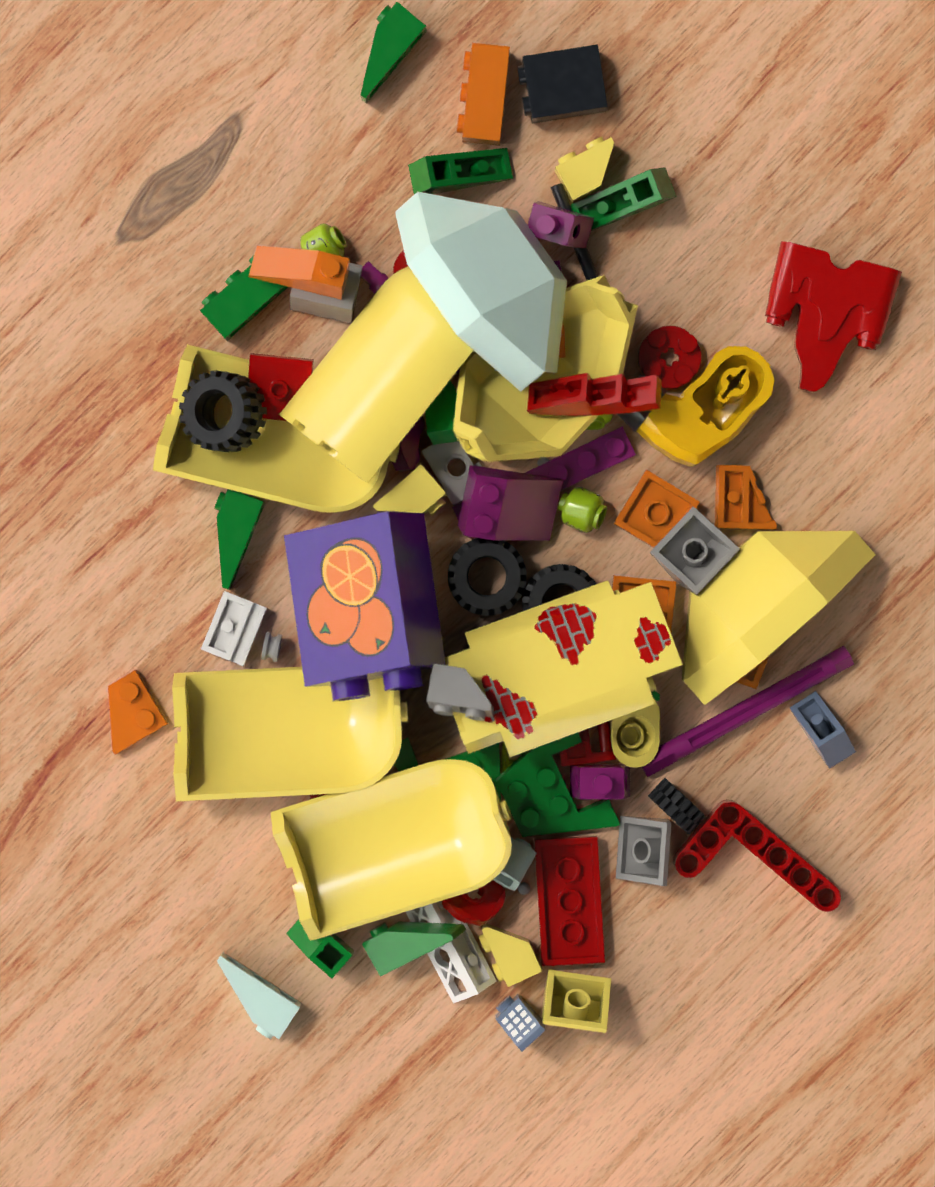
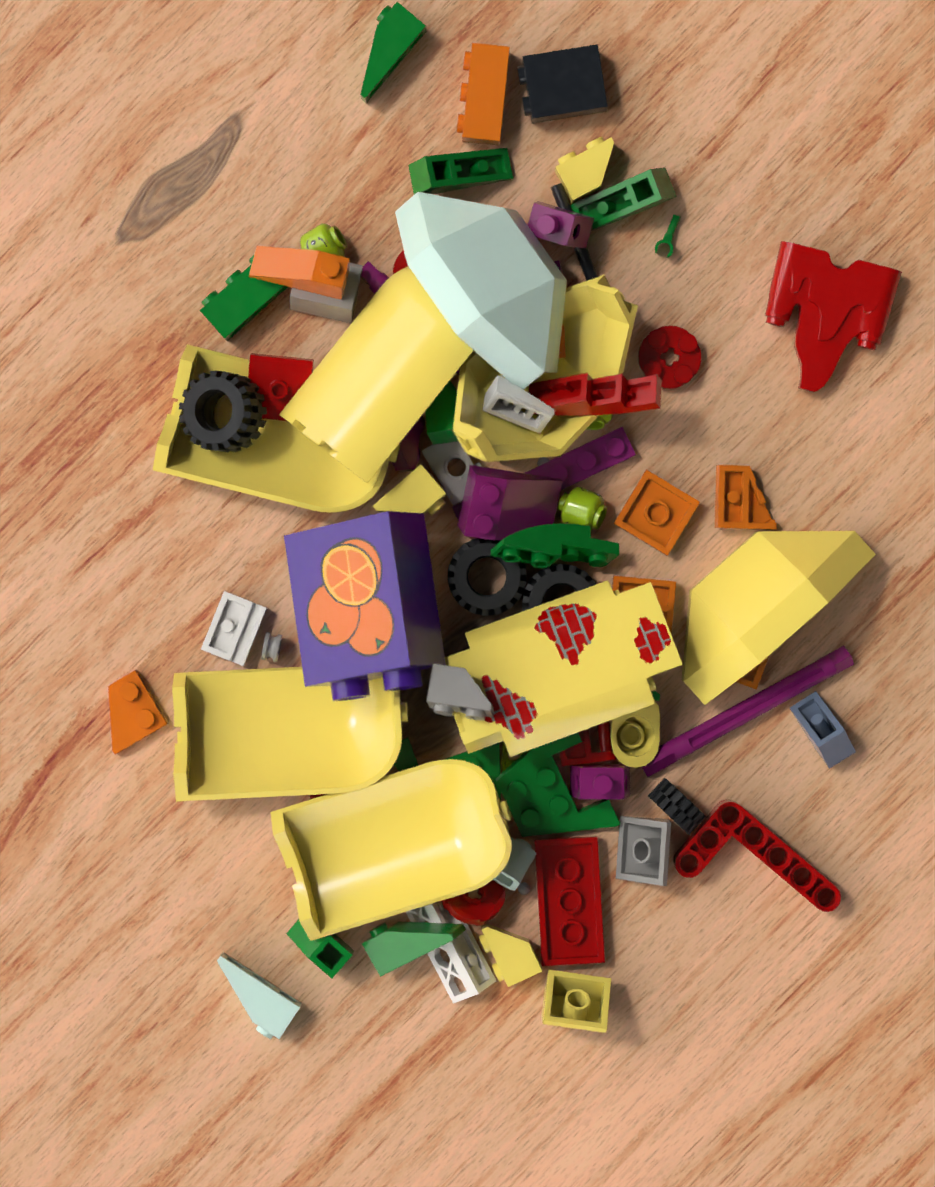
green slope [214,489,265,590] -> none
sand blue slope [495,994,545,1052] -> none
yellow piece [617,346,775,467] -> none
light grey slope [650,507,740,596] -> none
none -> white slope [483,375,555,434]
none -> green slope [491,523,619,568]
none -> green hand [655,215,681,258]

